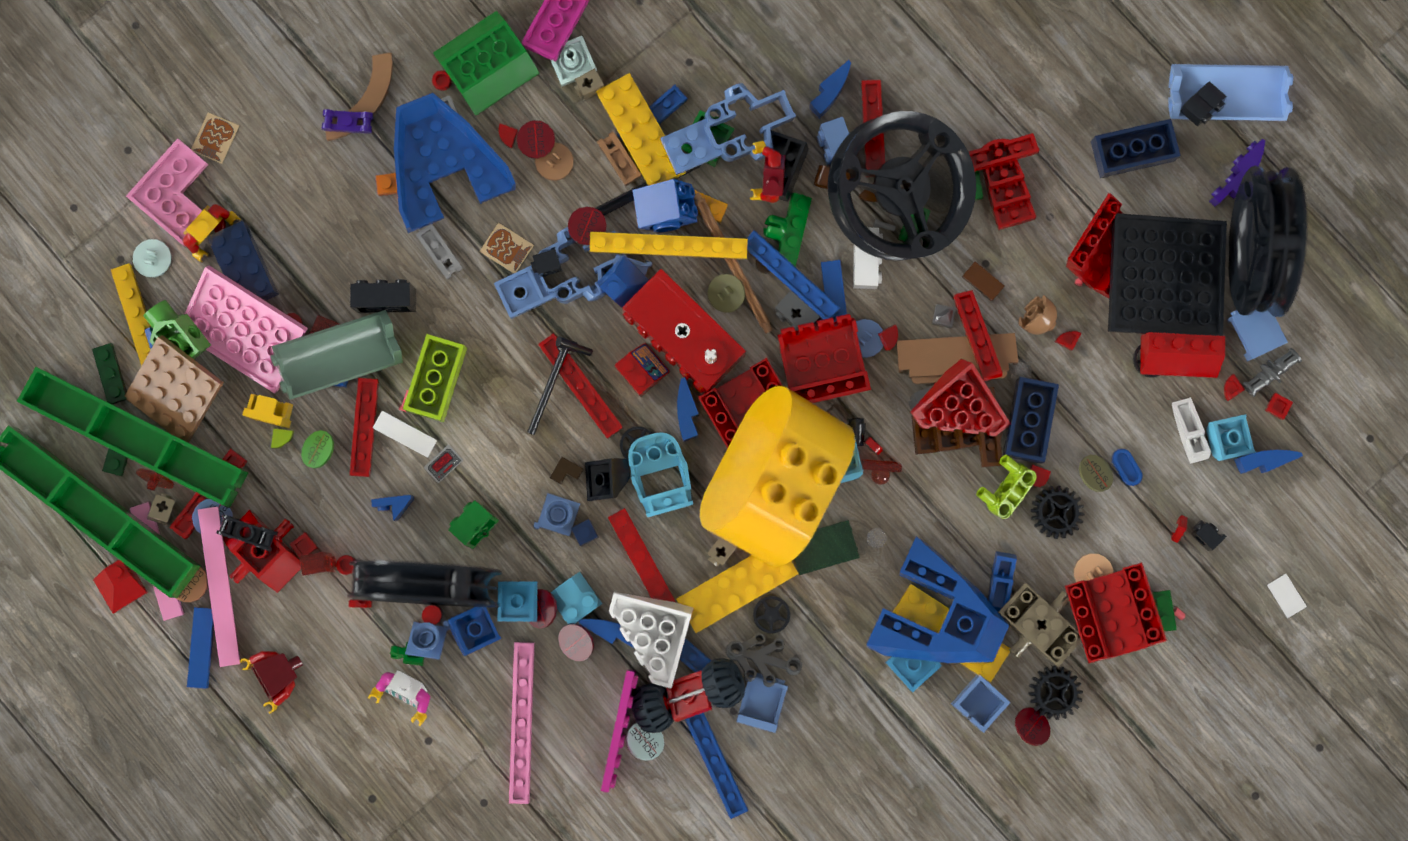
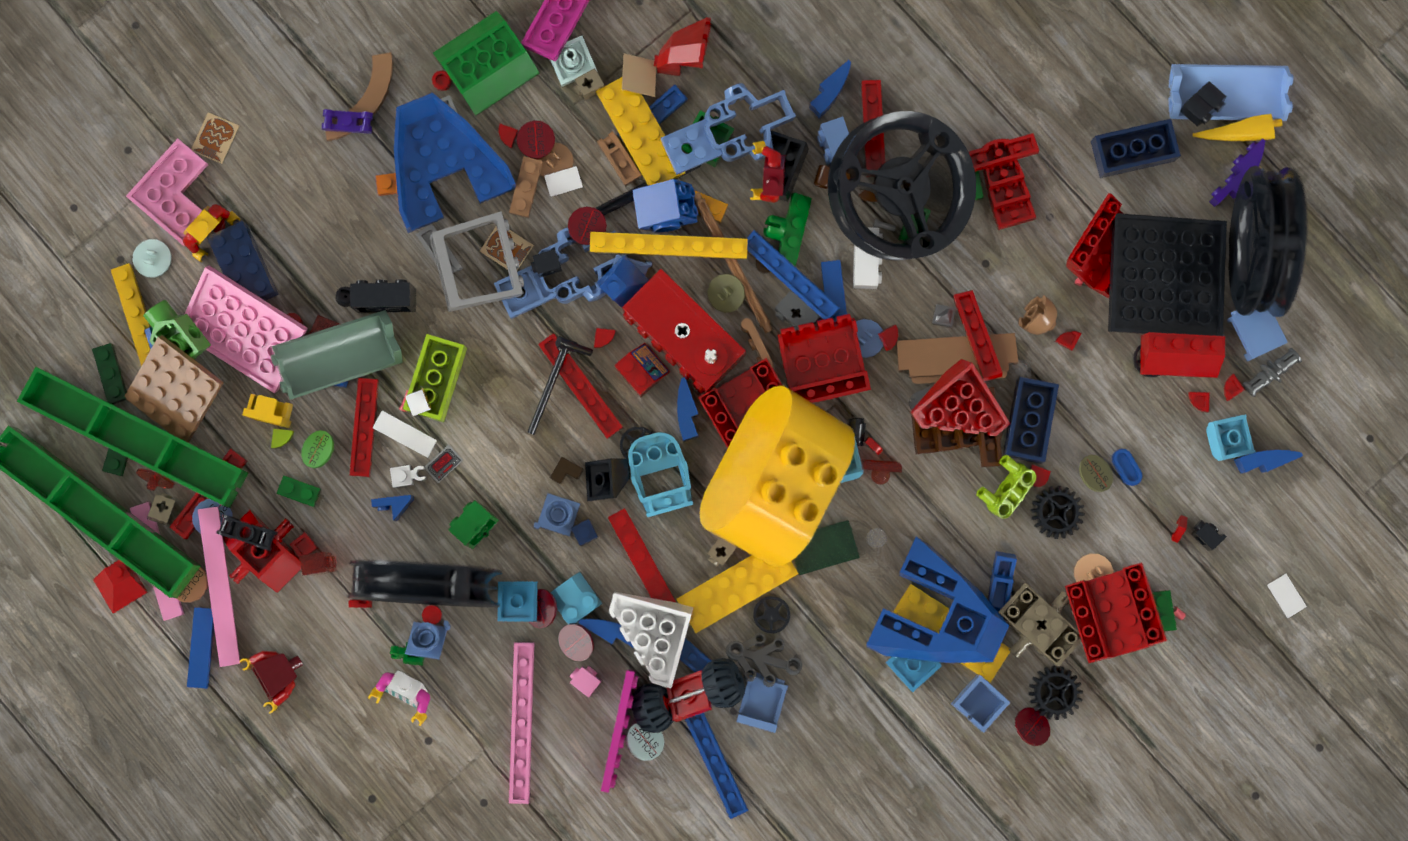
red tile [336,555,355,575] -> none
blue slope [448,607,501,656] -> none
reddish brown tile [962,262,1005,302] -> none
white slope [1172,398,1211,464] -> none
red plate [1265,393,1293,420] -> none
none -> green plate [276,475,321,507]
none -> black tile [335,287,350,307]
none -> white plate [390,465,426,488]
none -> white sticker [405,387,431,416]
none -> light grey windscreen [430,211,524,312]
none -> medium nougat plate [509,156,543,218]
none -> white sticker [544,166,583,196]
none -> bright pink brick [570,666,602,698]
none -> red tile [594,328,616,348]
none -> tan sticker [622,53,656,97]
none -> red brick [654,17,711,76]
none -> medium nougat plate [741,318,774,368]
none -> red tile [1188,392,1210,413]
none -> yellow piece [1192,114,1282,141]

